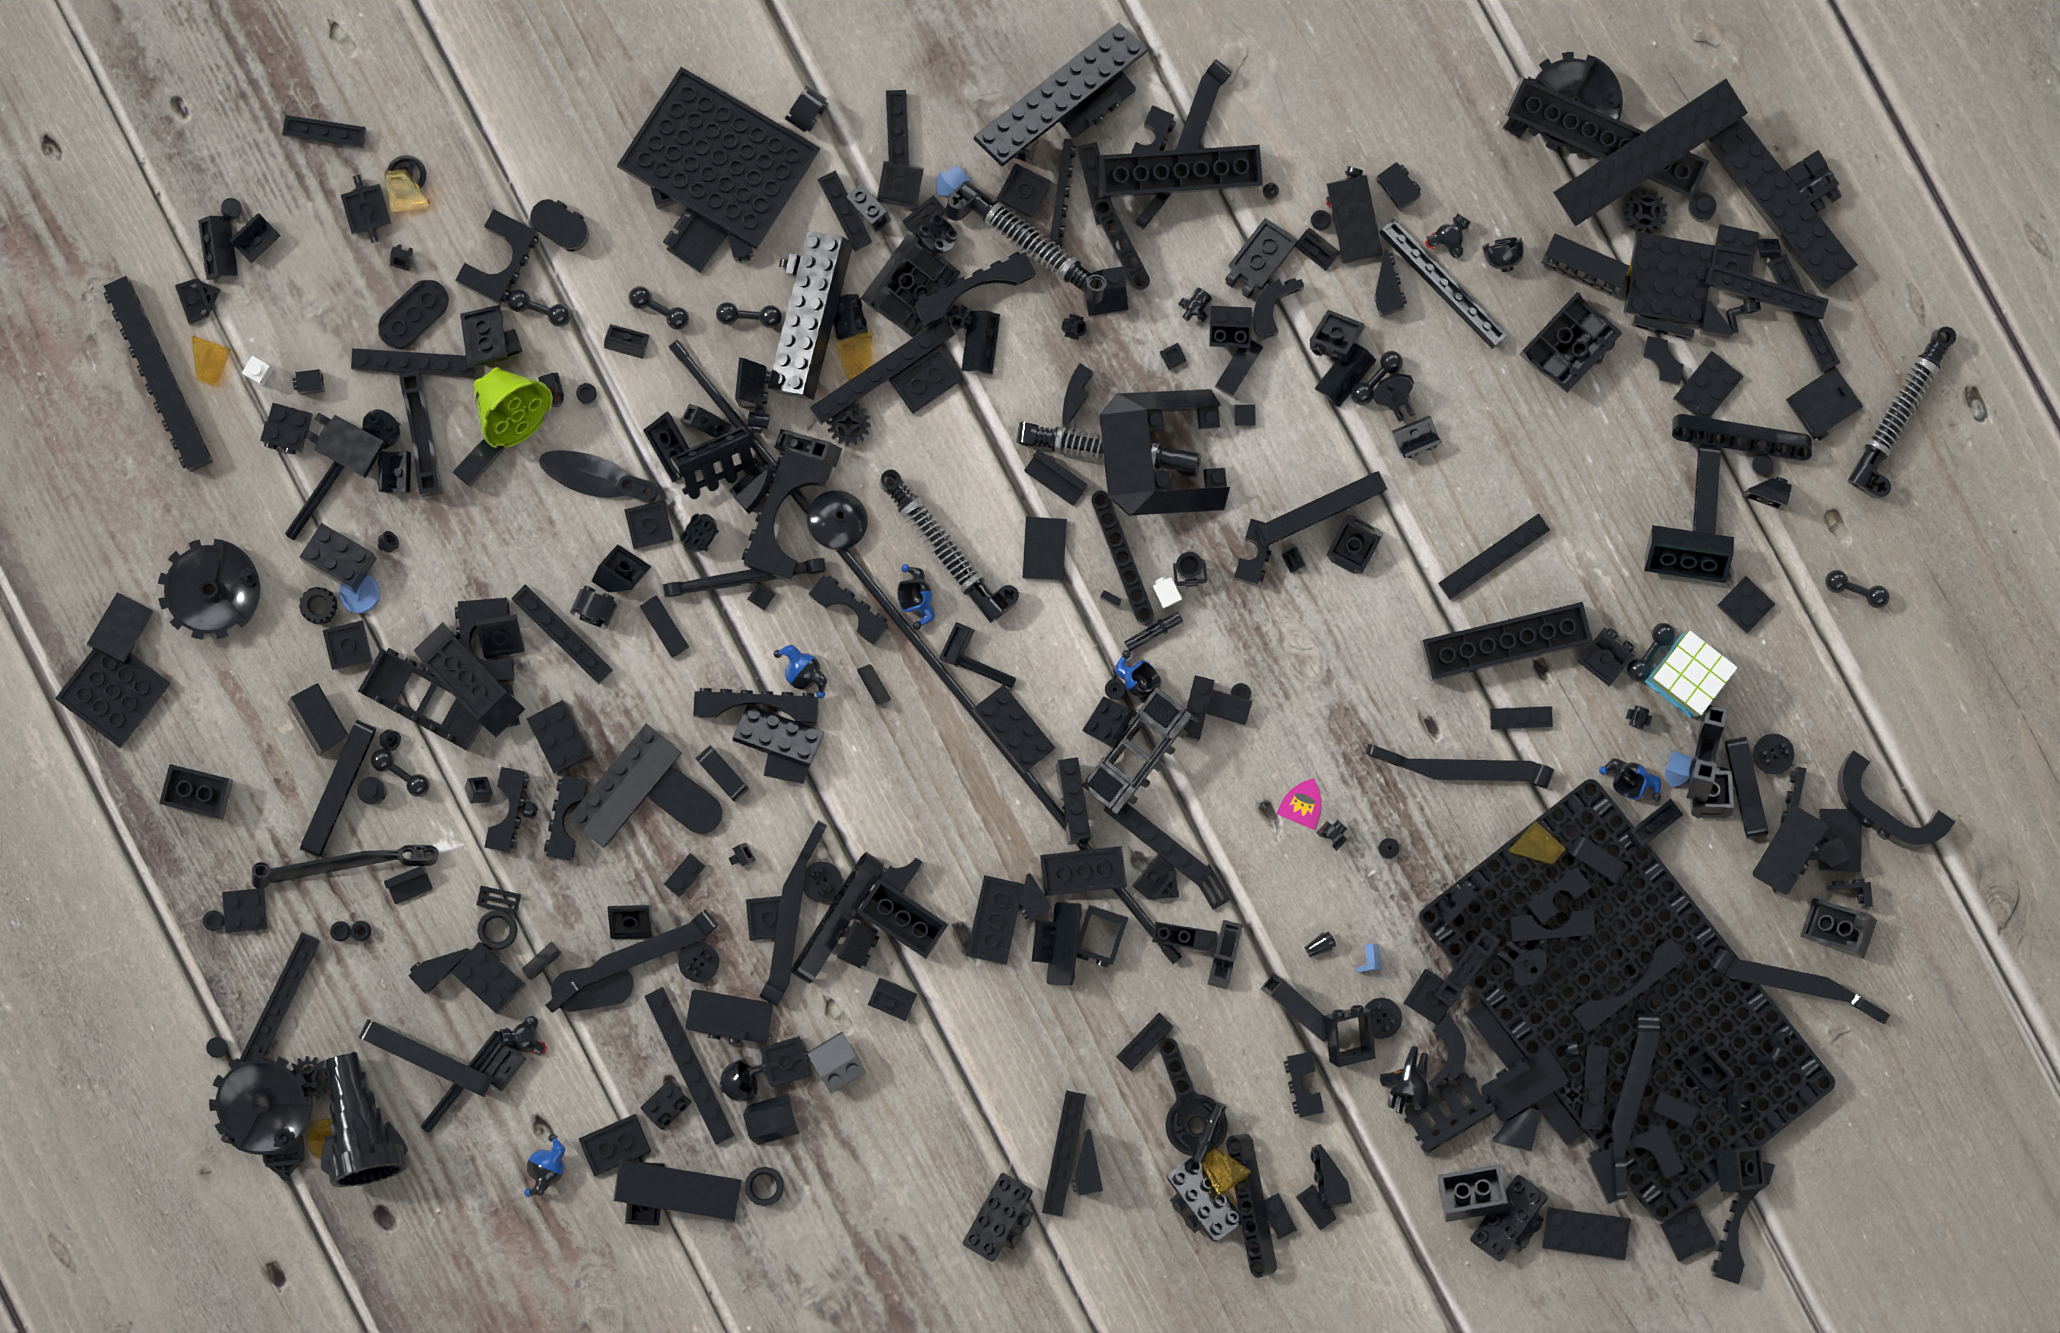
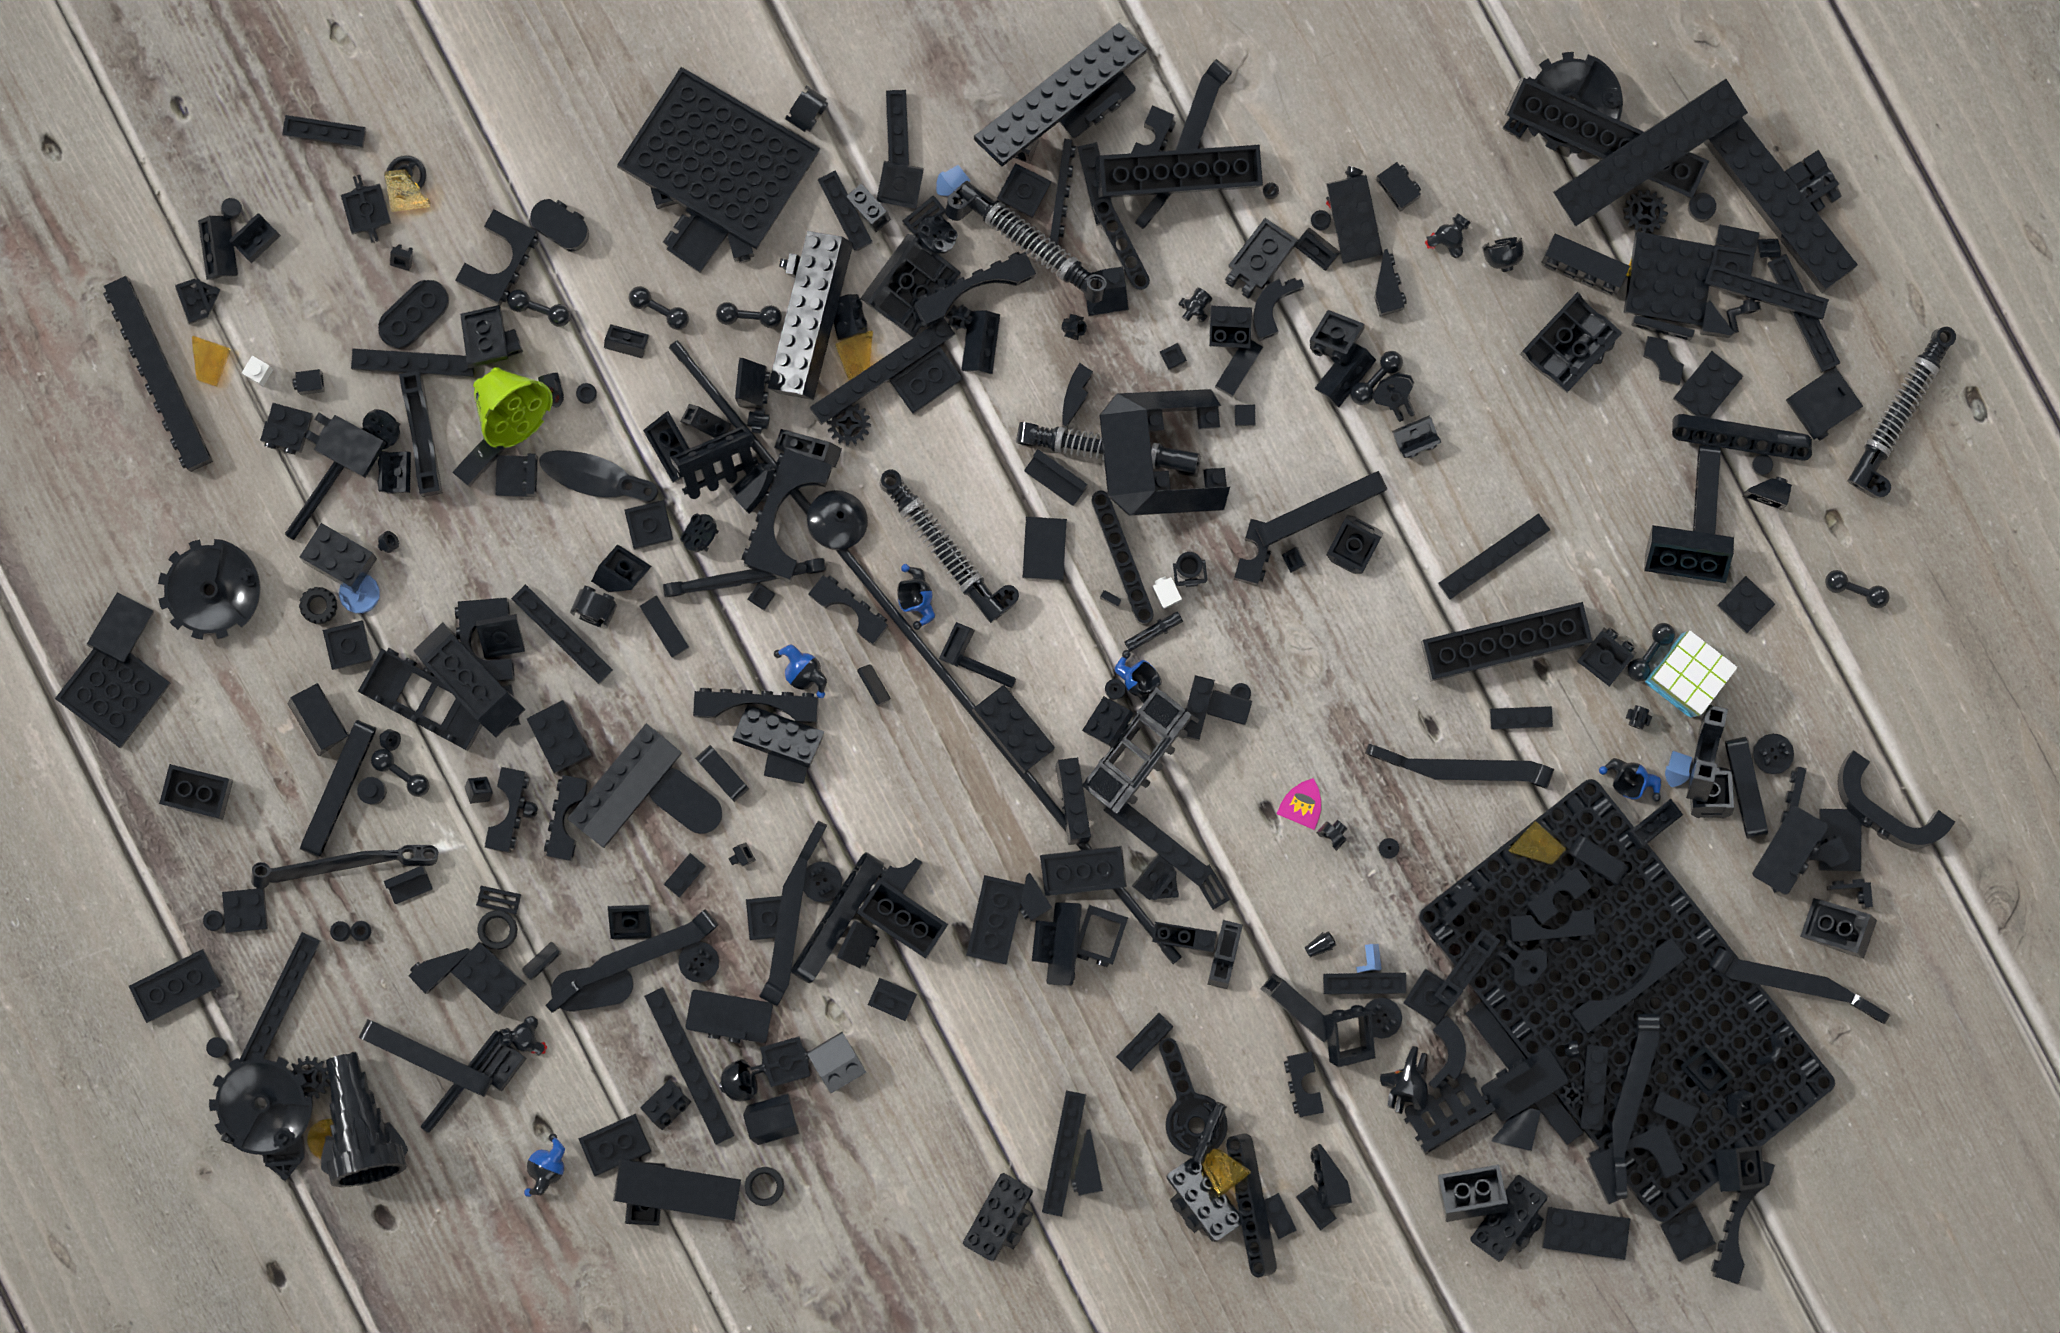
black plate [1379,219,1507,349] -> none
none -> black plate [128,949,222,1023]
none -> black bracket [495,453,538,497]
none -> black plate [1323,973,1406,994]

